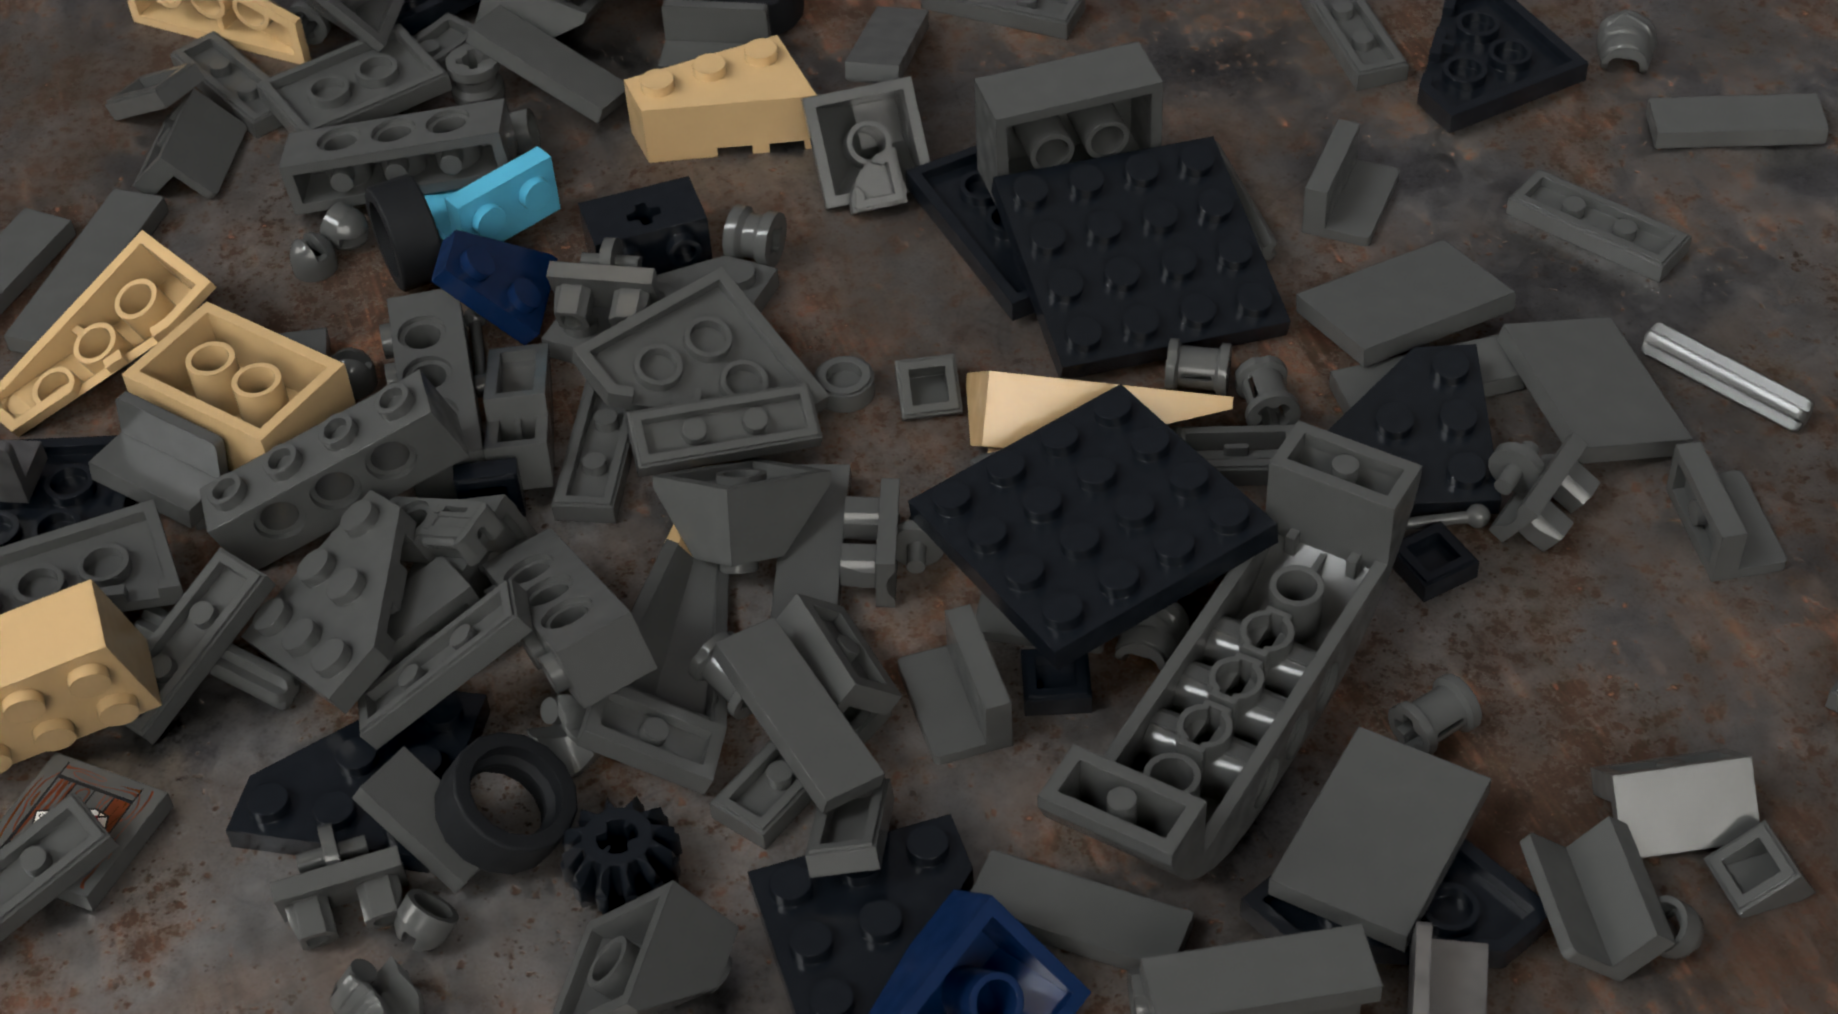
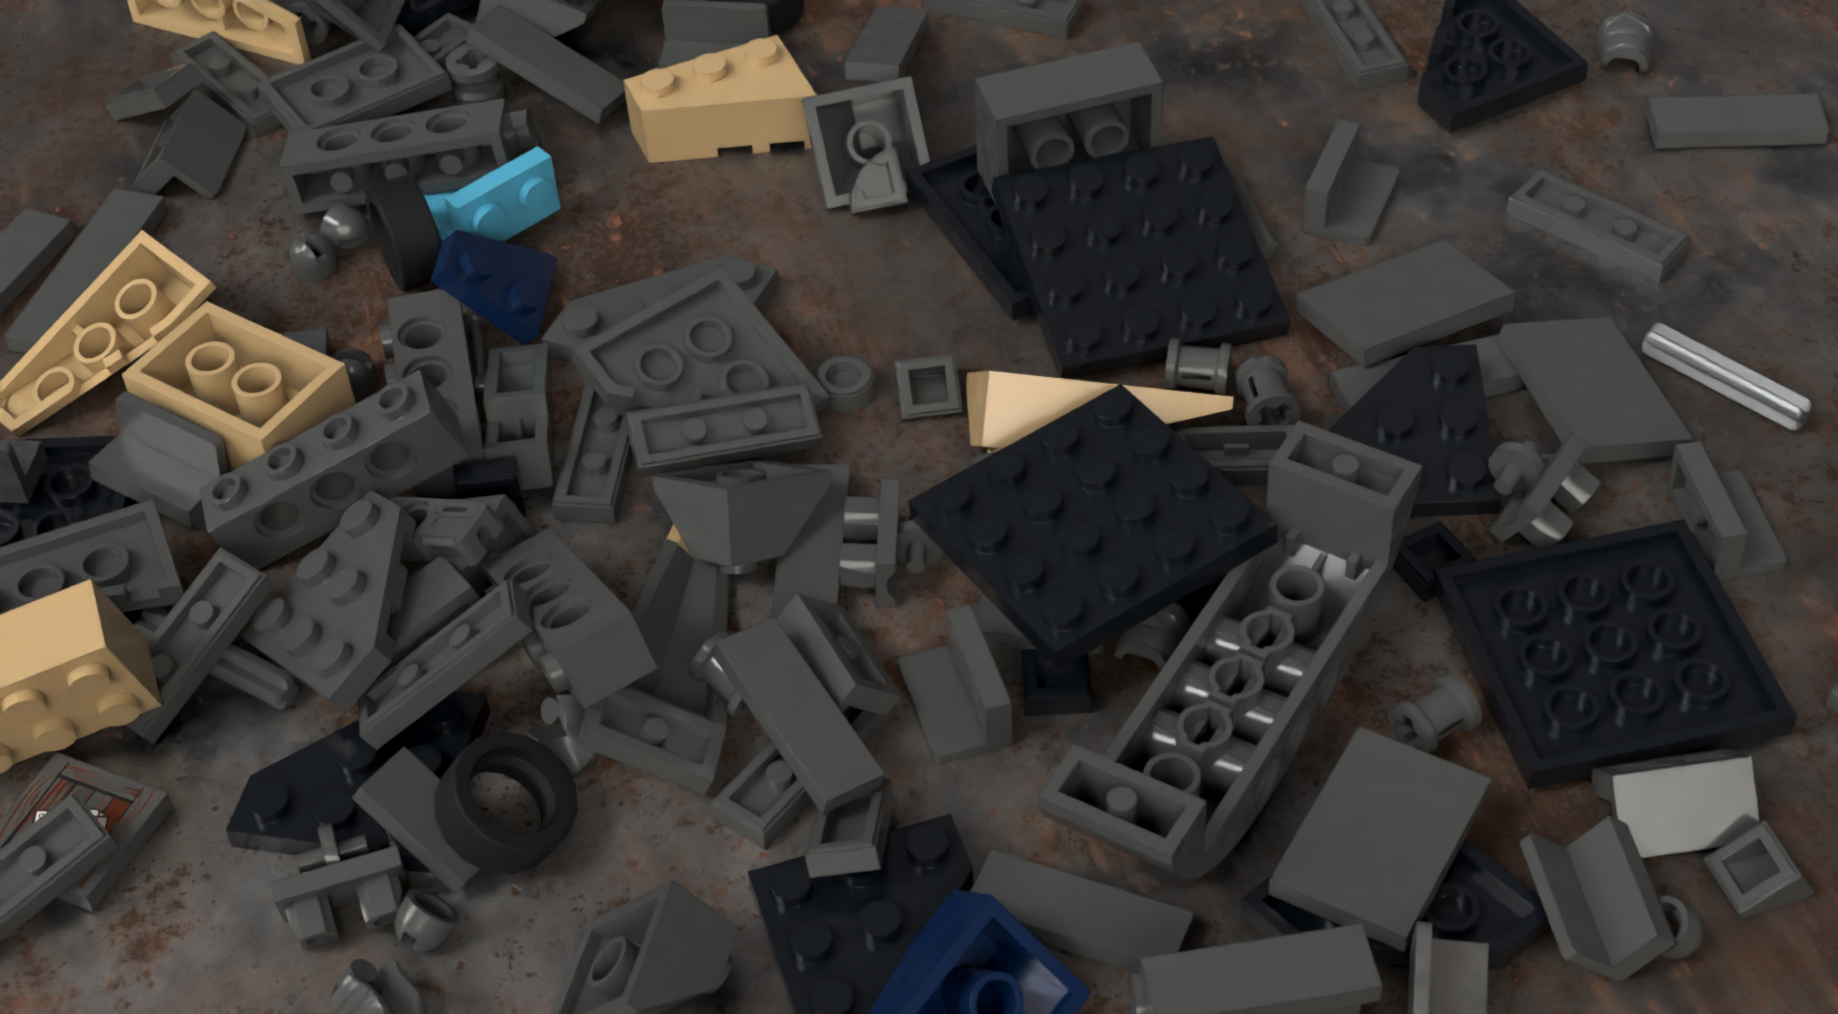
dark grey hips [546,237,665,330] -> none
black gear [560,796,682,914] -> none
black brick [578,176,713,275] -> none
dark grey wheel [722,204,787,267] -> none
dark grey hinge [1406,503,1491,530] -> none
none -> black plate [1433,519,1797,790]

